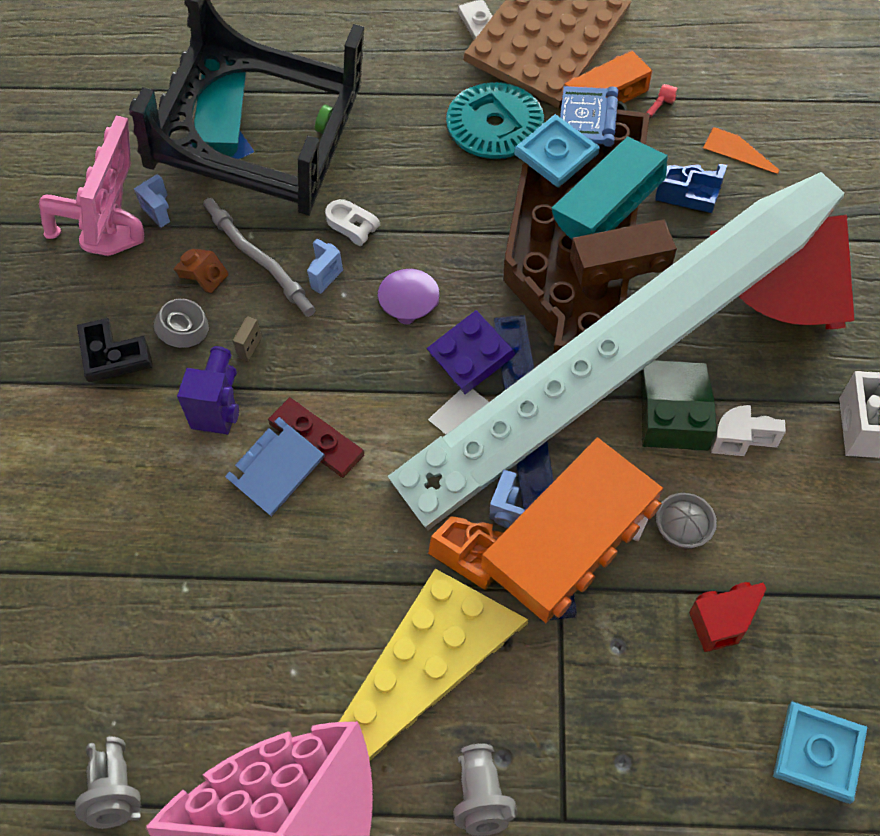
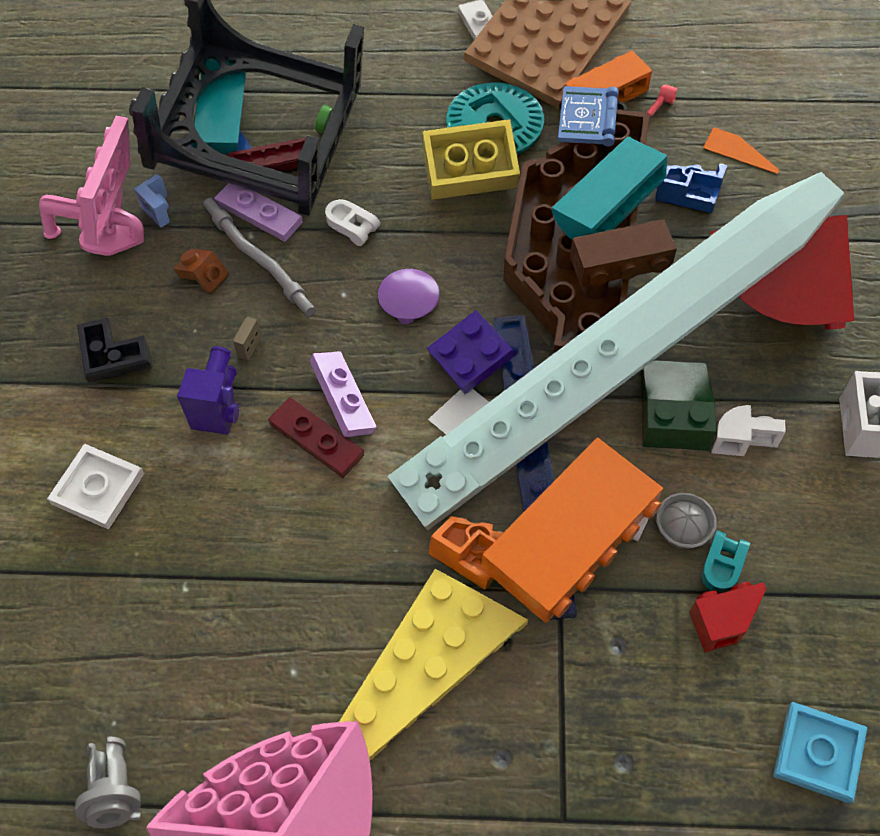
light grey hat [154,299,209,348] -> none
medium blue piece [225,417,325,517] -> none
light blue bracket [307,239,343,294] -> none
light grey piece [453,744,517,836] -> none
light blue bracket [489,469,525,528] -> none
medium azure plate [514,114,600,188] -> none
none -> white plate [47,444,145,530]
none -> lavender plate [214,183,303,242]
none -> dark red plate [227,137,307,171]
none -> plate [309,351,376,437]
none -> light yellow brick [422,119,520,200]
none -> teal plate [701,530,750,594]

